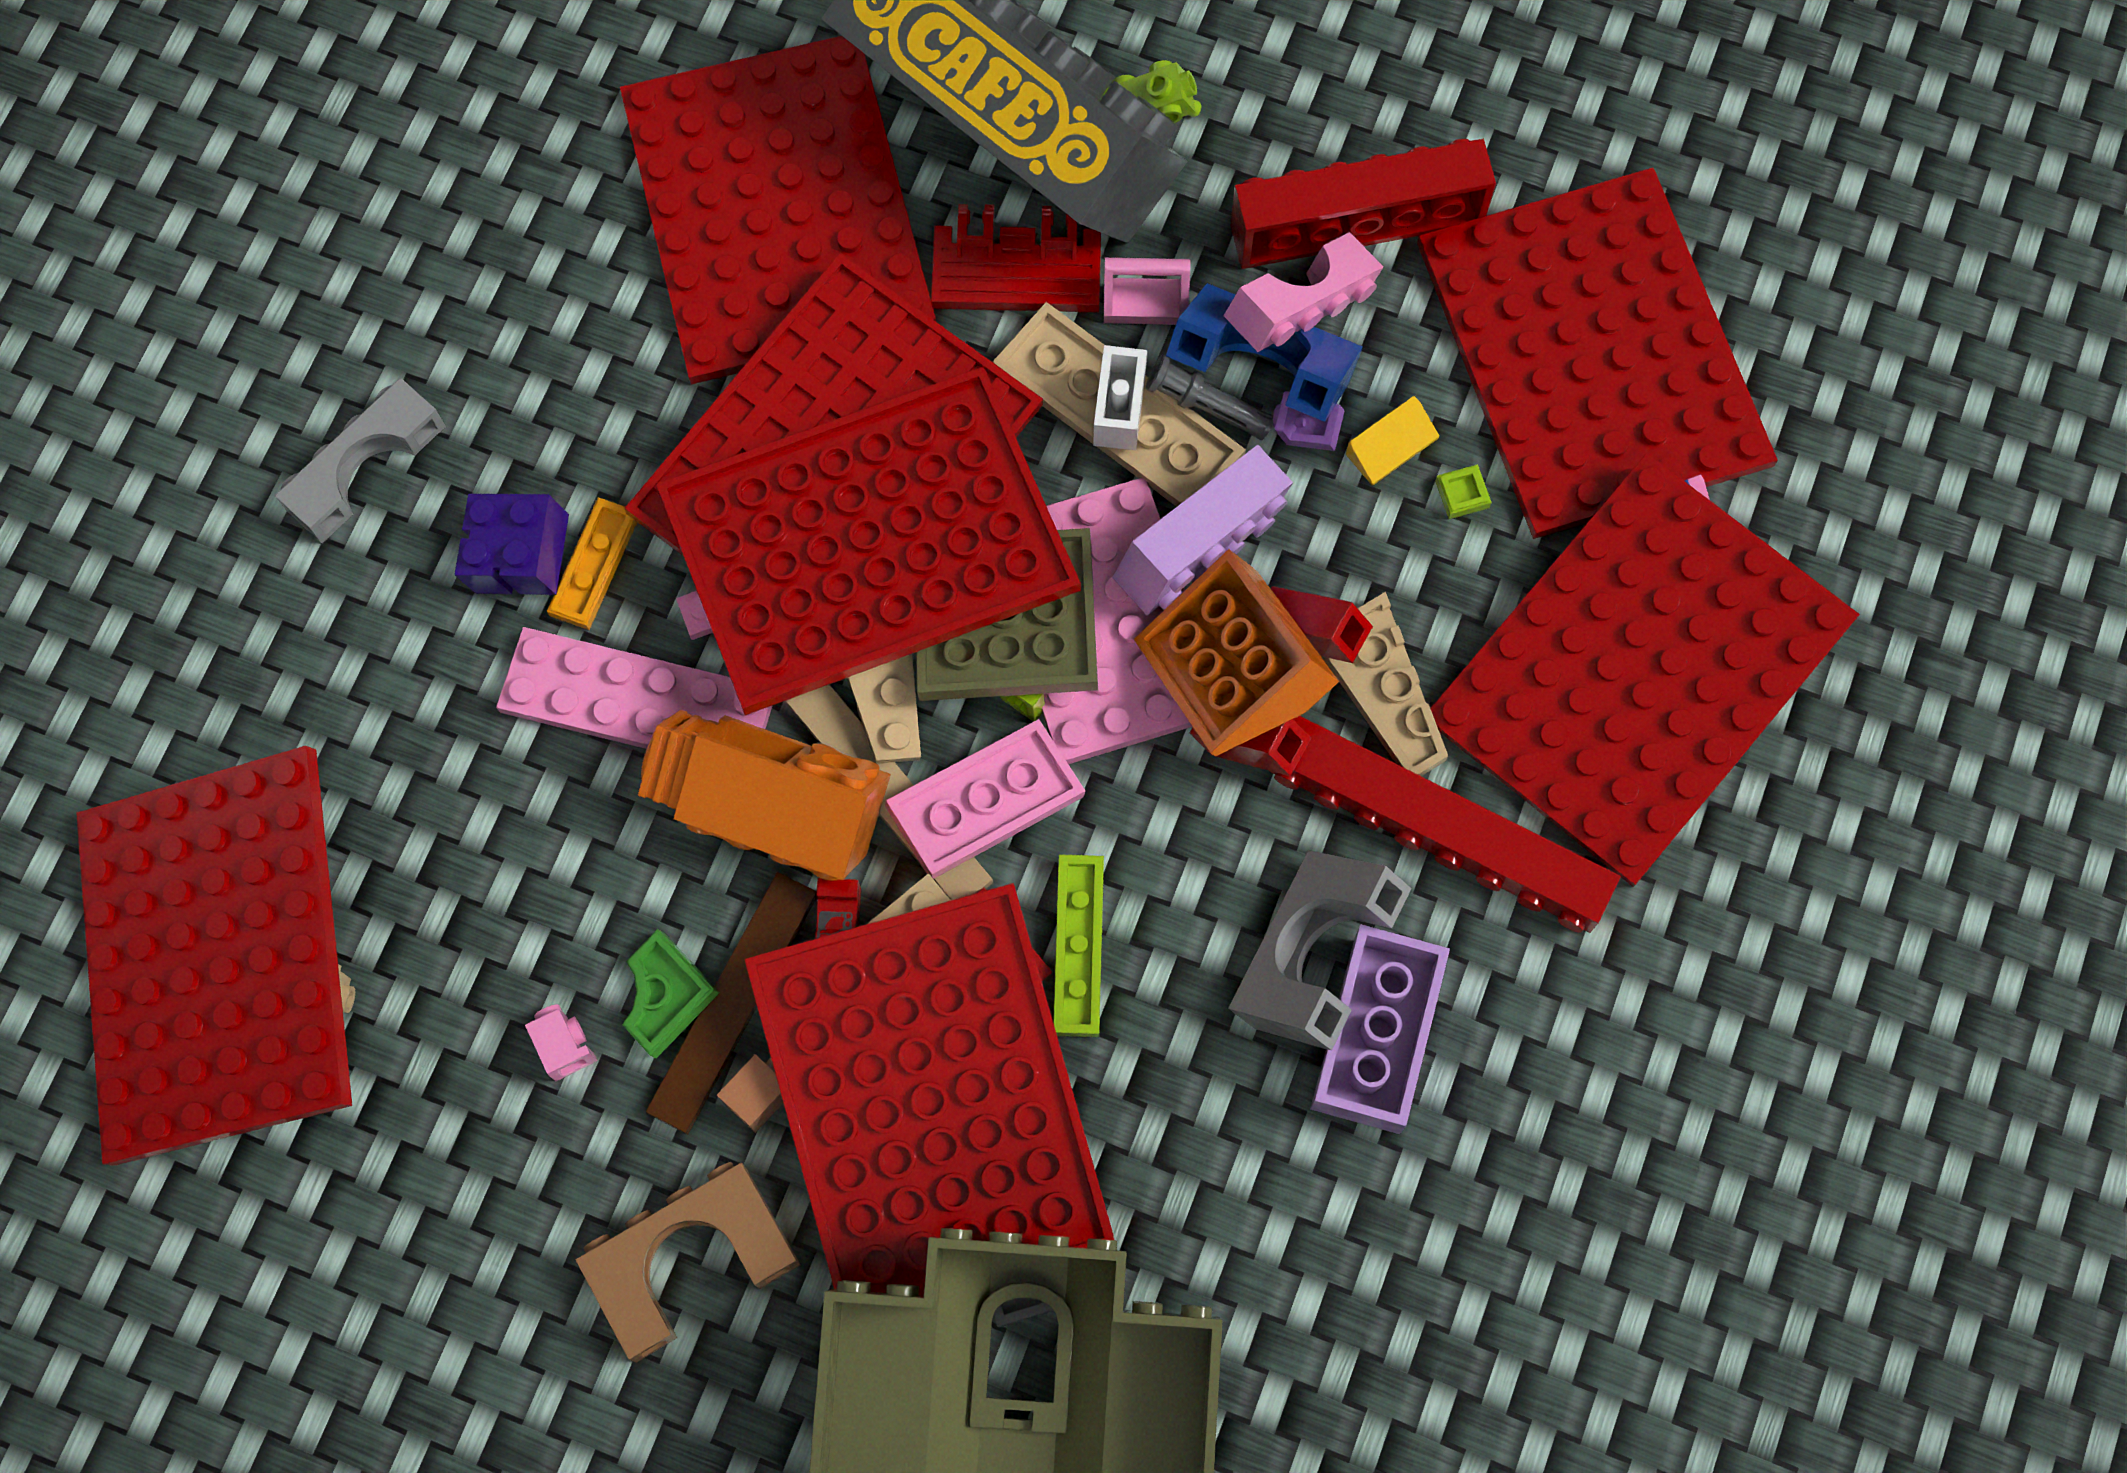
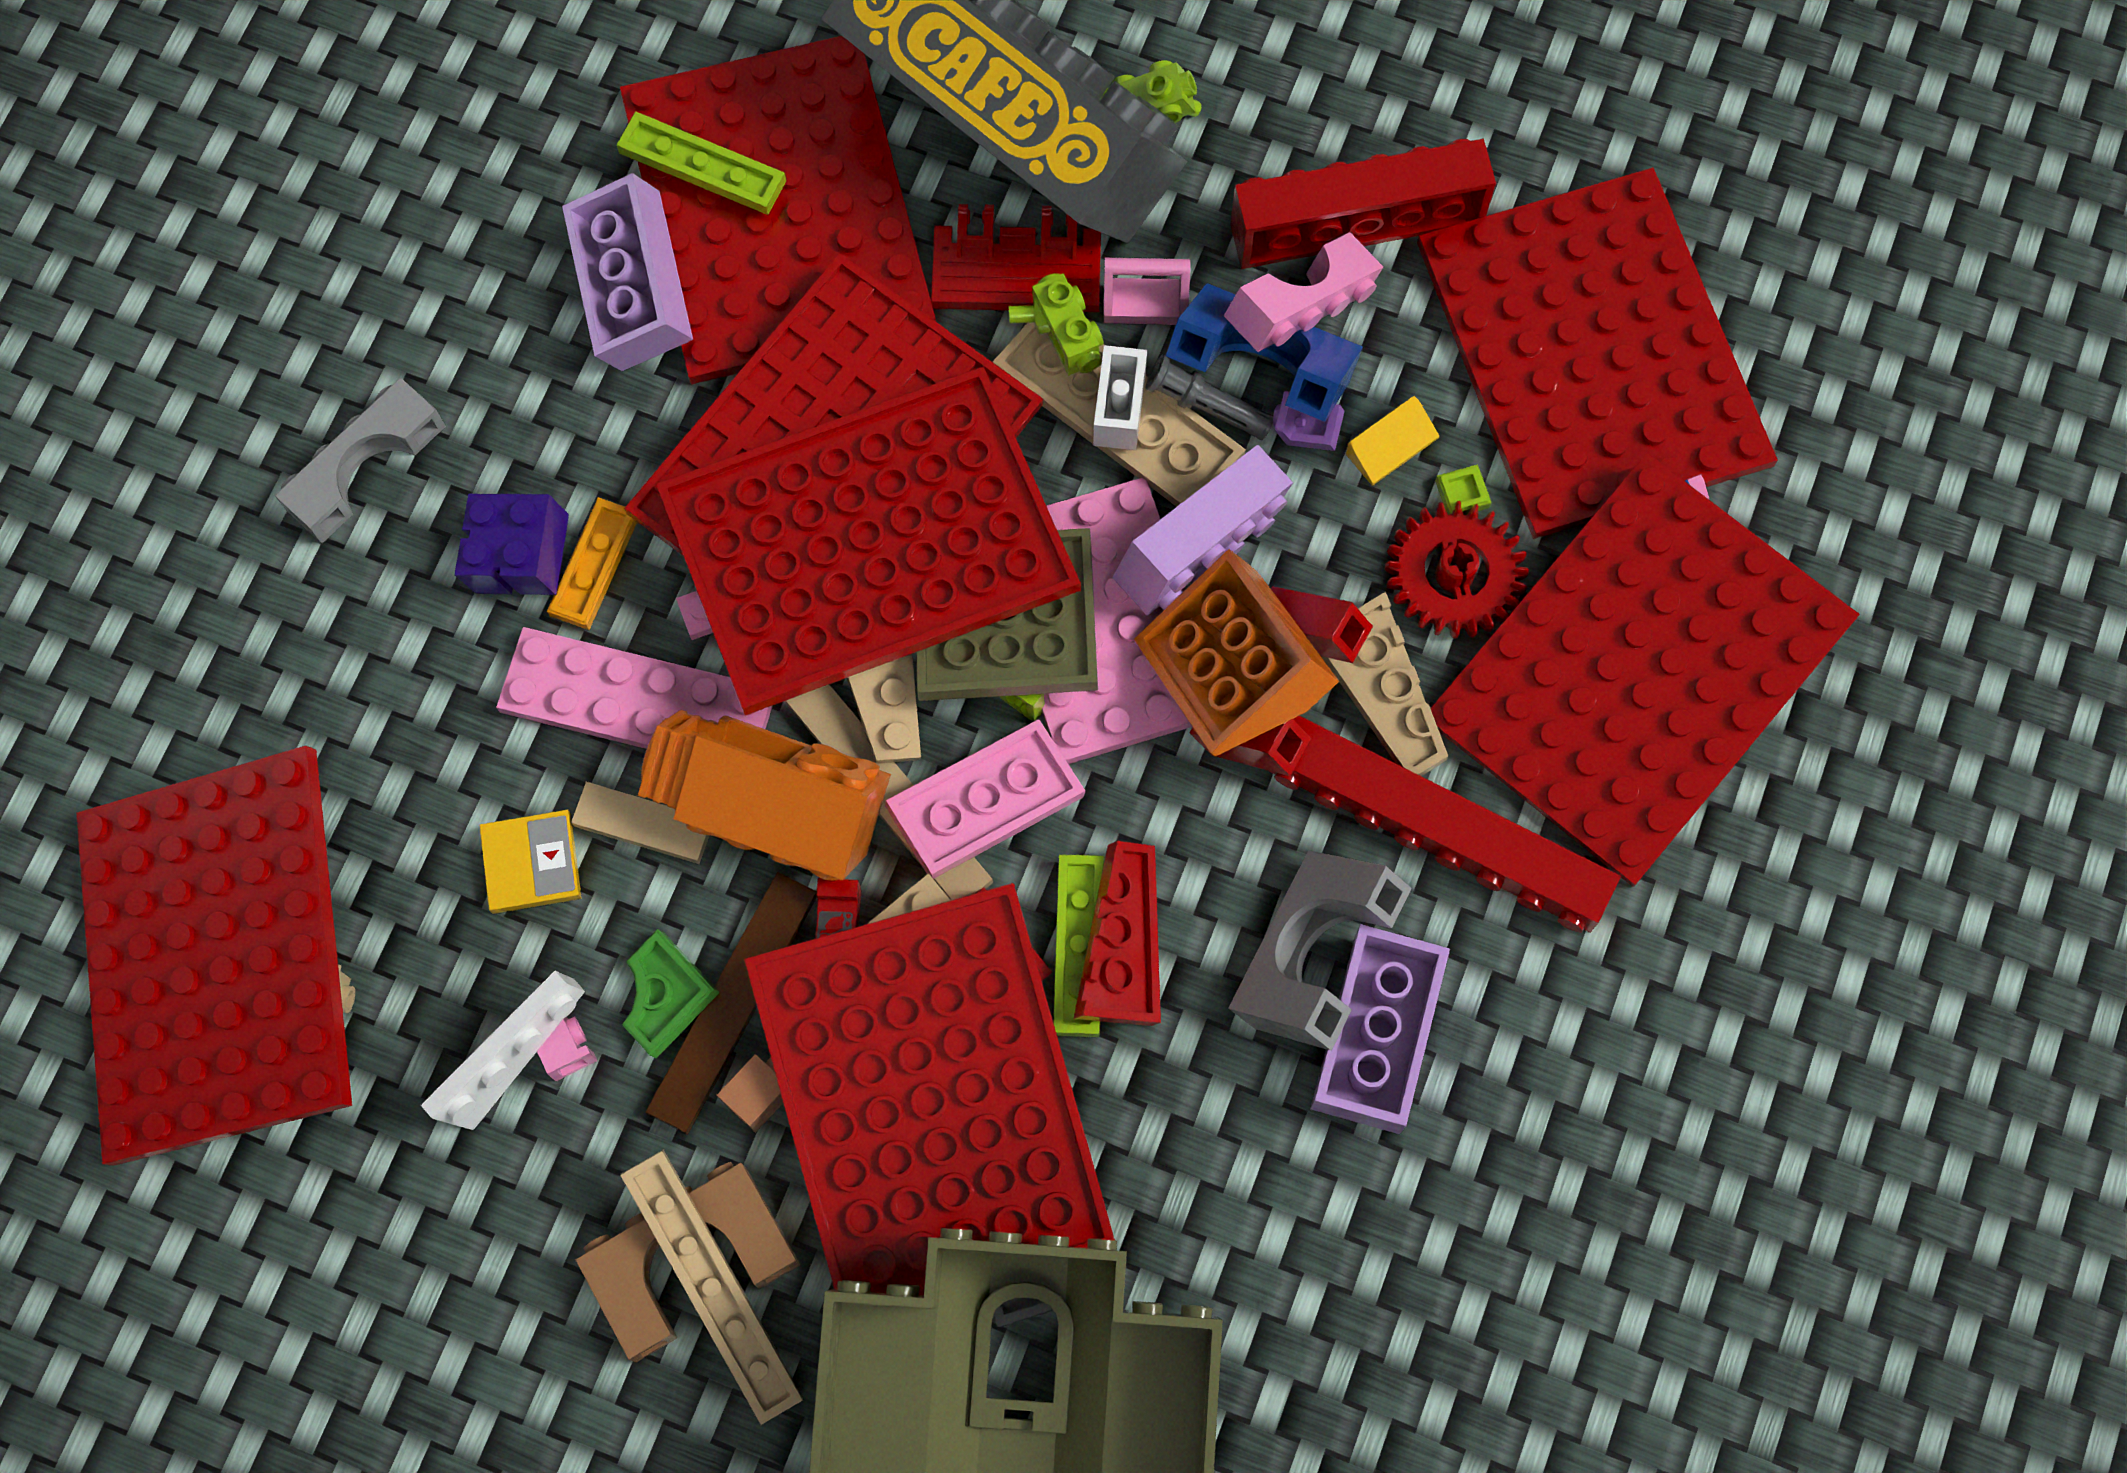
none -> white wing [421,971,585,1130]
none -> yellow tile [480,810,582,914]
none -> lavender brick [562,173,693,371]
none -> tan tile [571,782,710,864]
none -> lime plate [616,111,786,215]
none -> tan plate [621,1149,803,1425]
none -> lime brick [1009,273,1104,376]
none -> red wing [1073,841,1161,1026]
none -> red gear [1385,501,1529,639]

